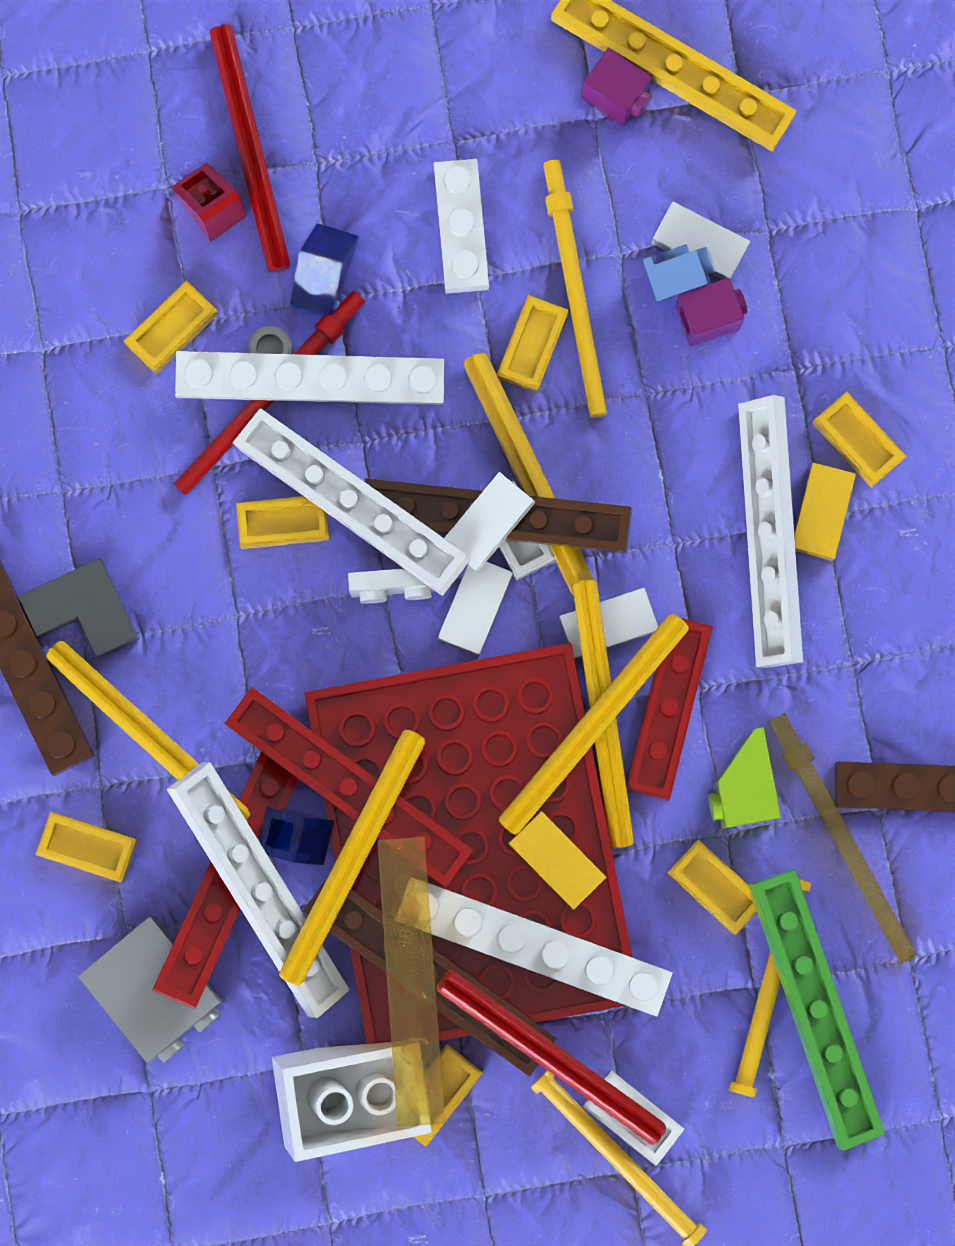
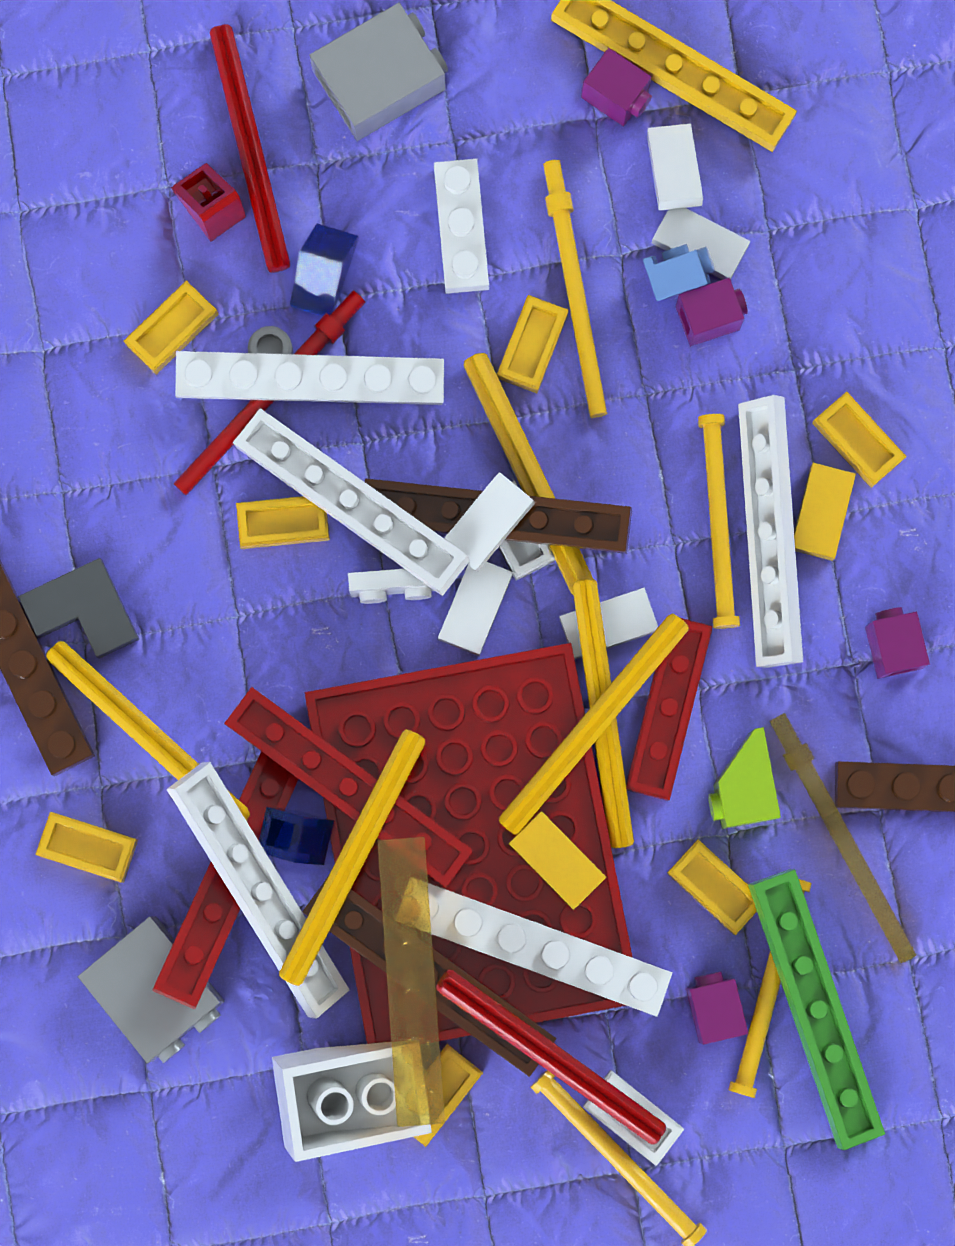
none -> light grey brick [309,2,448,141]
none -> white tile [647,123,703,210]
none -> magenta brick [686,971,749,1045]
none -> yellow bar [698,414,740,629]
none -> magenta brick [865,607,930,679]

